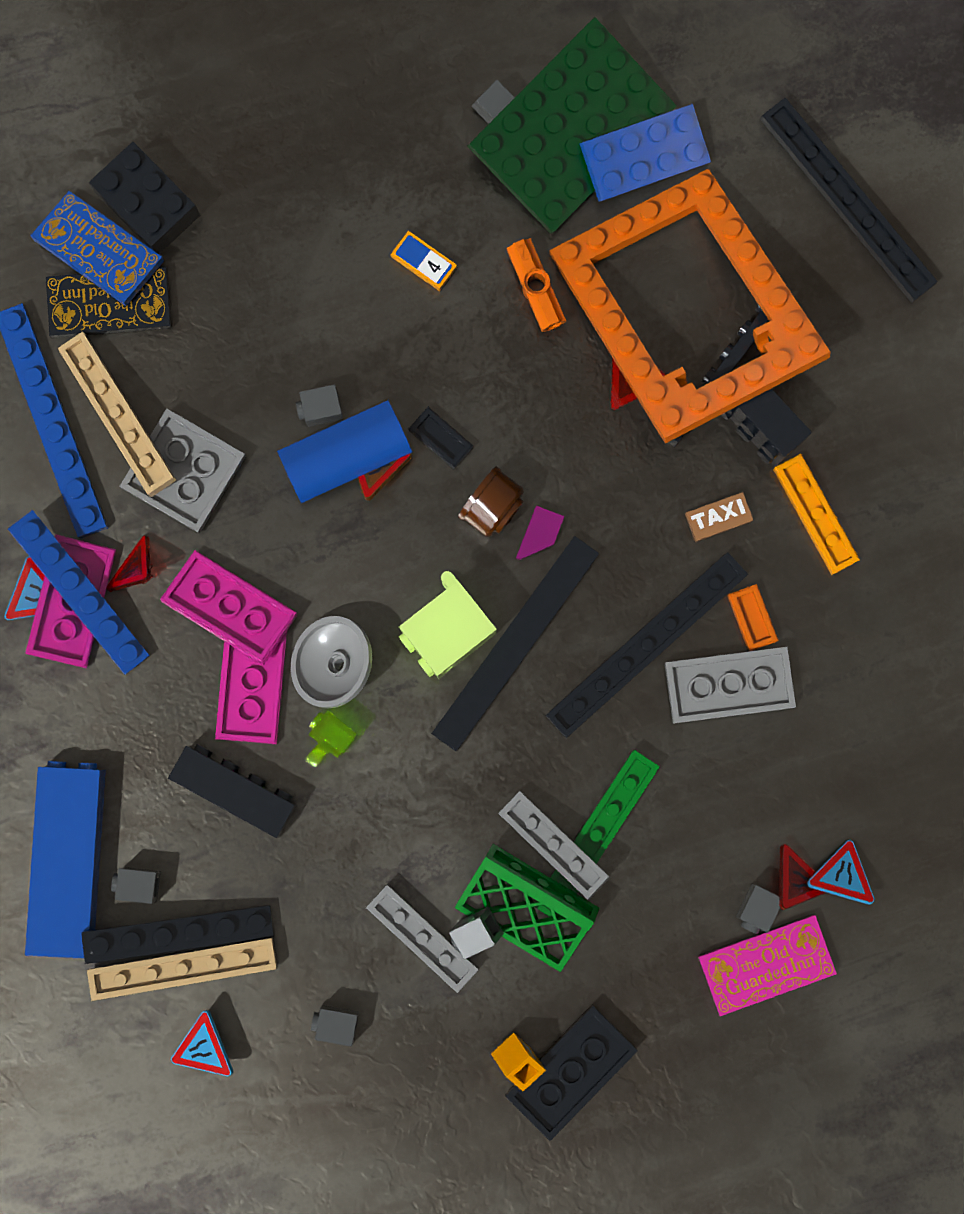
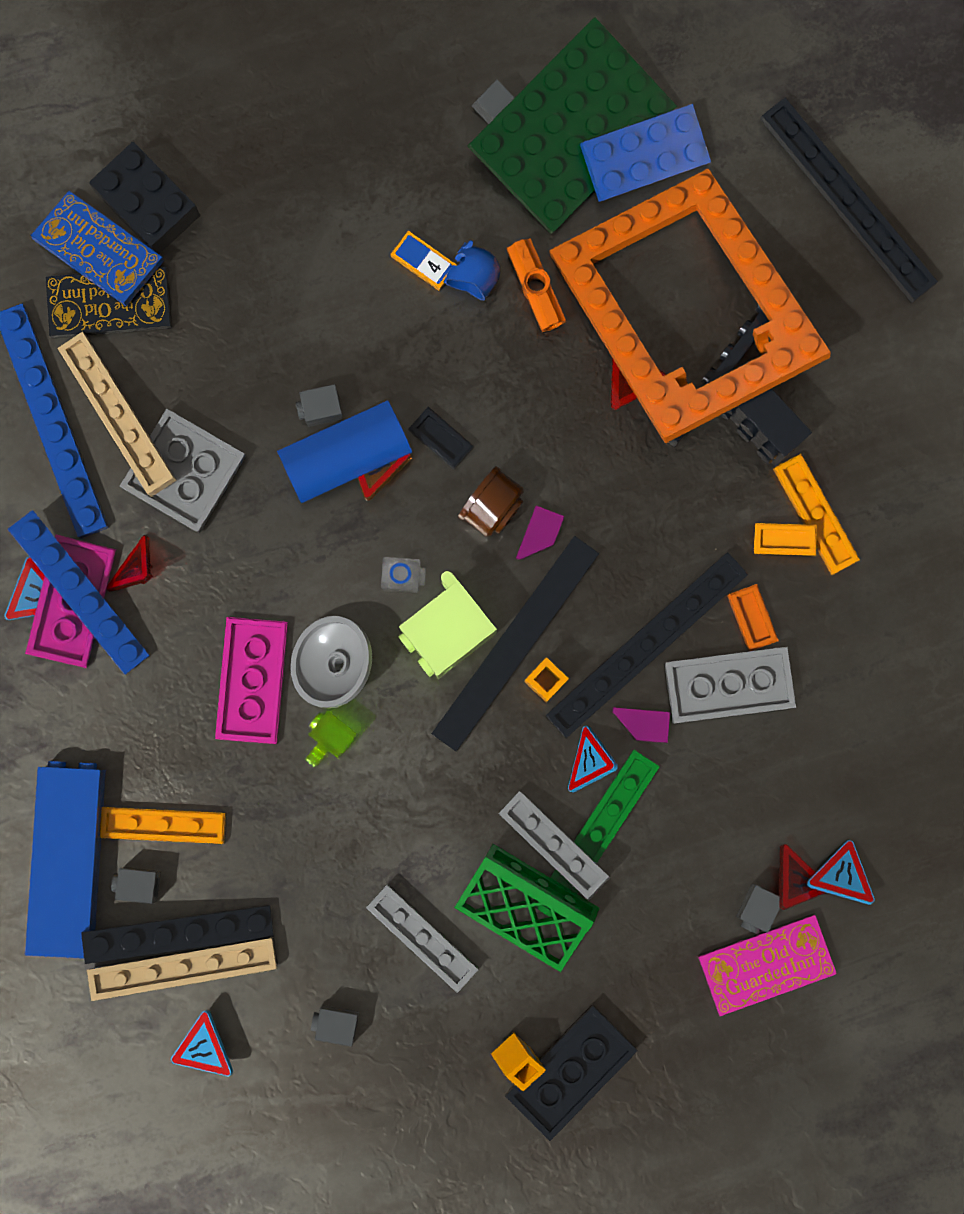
dark pink tile [160,550,297,665] -> none
black brick [168,743,297,838] -> none
brick [449,907,504,959] -> none
medium nougat tile [685,492,753,542] -> none
none -> light orange tile [100,807,226,844]
none -> clear brick [381,557,426,593]
none -> blue helmet [444,240,500,301]
none -> light orange brick [524,657,569,703]
none -> piece [568,726,618,792]
none -> magenta tile [612,707,670,743]
none -> light orange tile [754,523,817,556]

